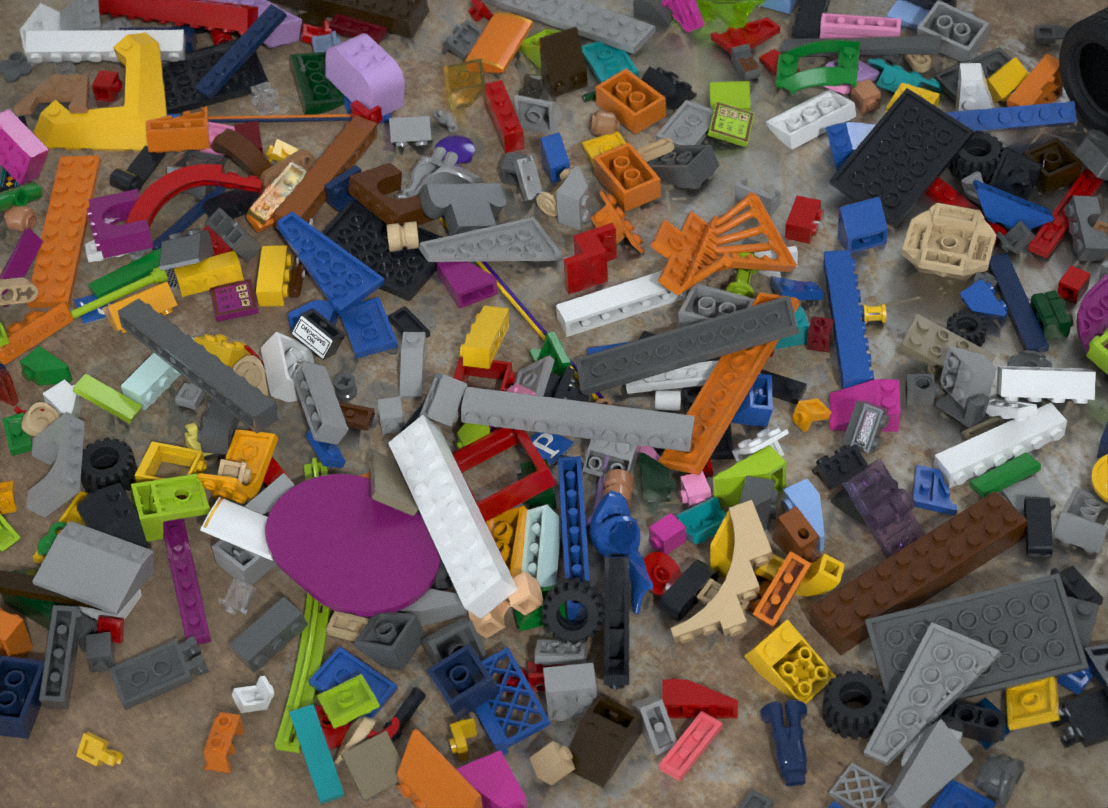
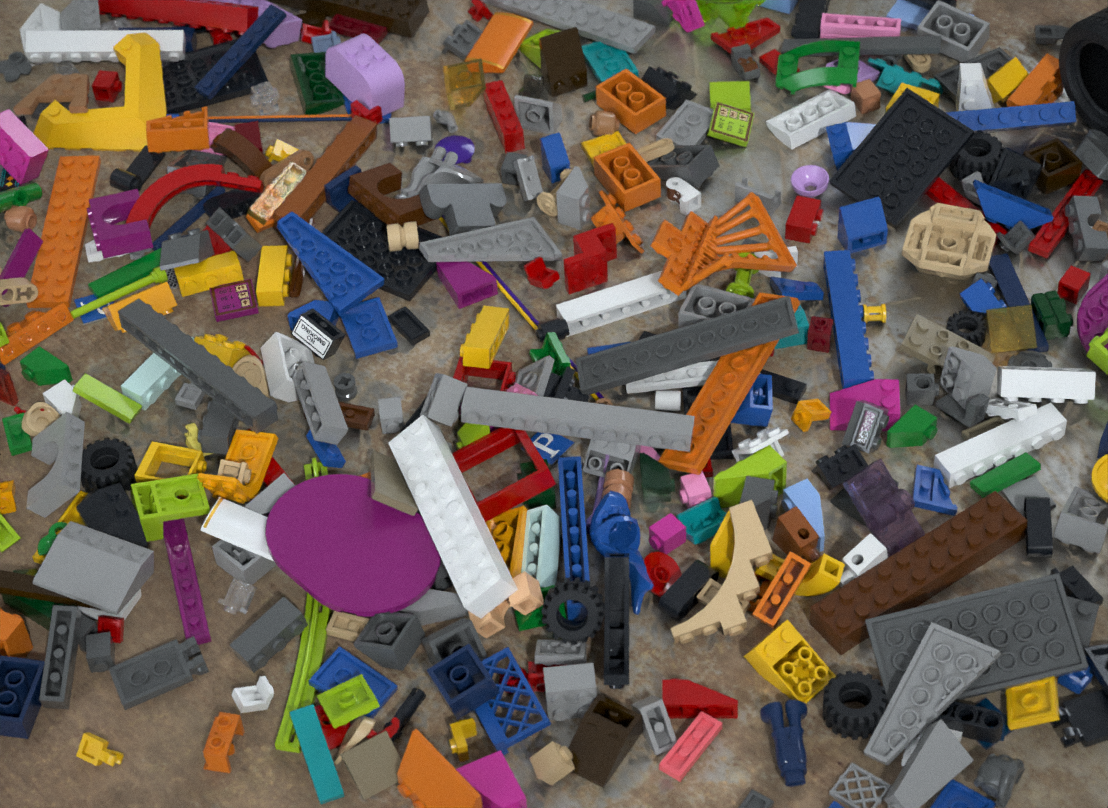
light grey slope [399,332,428,399] -> none
none -> red bracket [524,257,560,289]
none -> black brick [535,318,570,343]
none -> white leg [666,177,701,216]
none -> lavender piece [791,165,829,198]
none -> white torso [838,533,888,587]
none -> green slope [886,404,938,448]
none -> clear yellow slope [986,305,1037,353]

